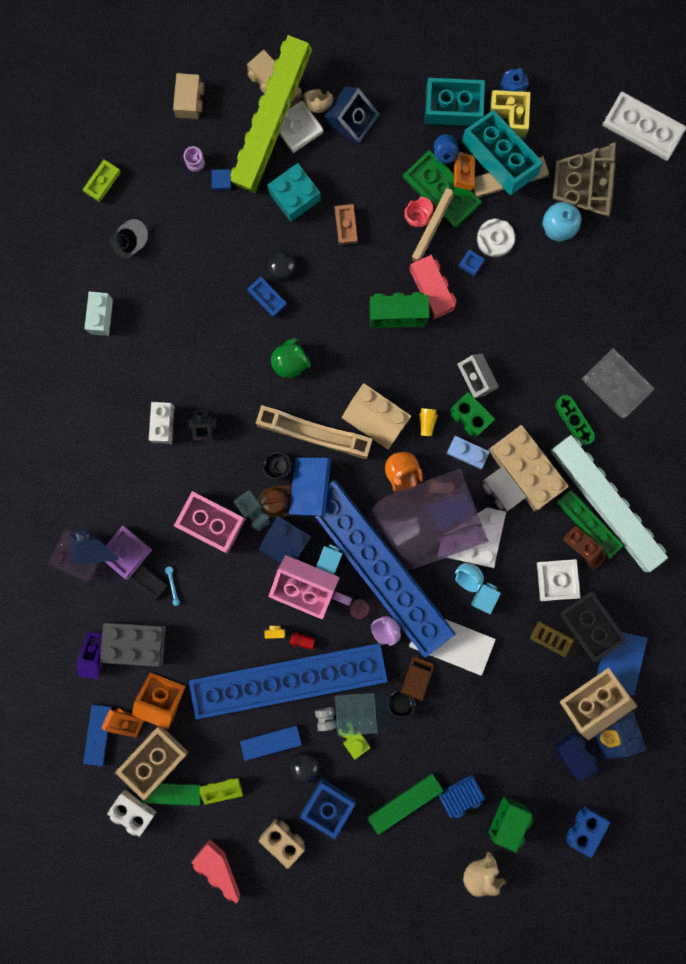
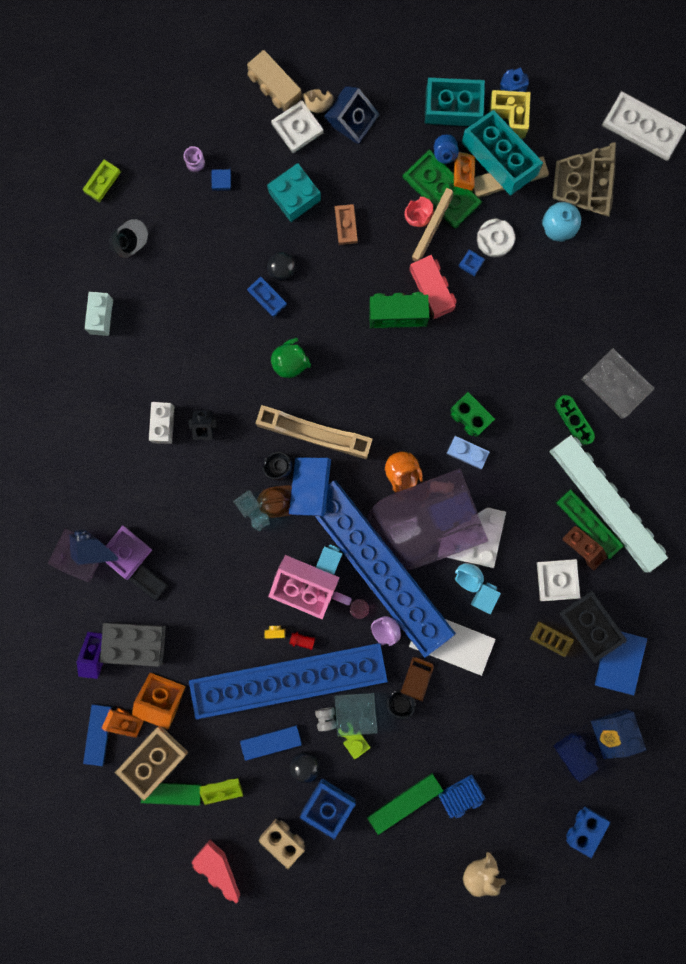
white brick [107,790,156,837] -> none
medium azure hinge [165,567,180,606] -> none
tan brick [173,73,204,119] -> none
bright pink brick [174,491,246,553] -> none
lime brick [230,35,312,193] -> none
dark blue slope [259,516,311,563] -> none
tan slope [342,383,411,450] -> none
yellow cone [419,408,438,436] -> none
light grey brick [458,354,499,398] -> none
light grey brick [482,466,526,512] -> none
tan brick [488,425,569,511] -> none
green brick [489,796,533,852] -> none
tan brick [560,668,637,740] -> none

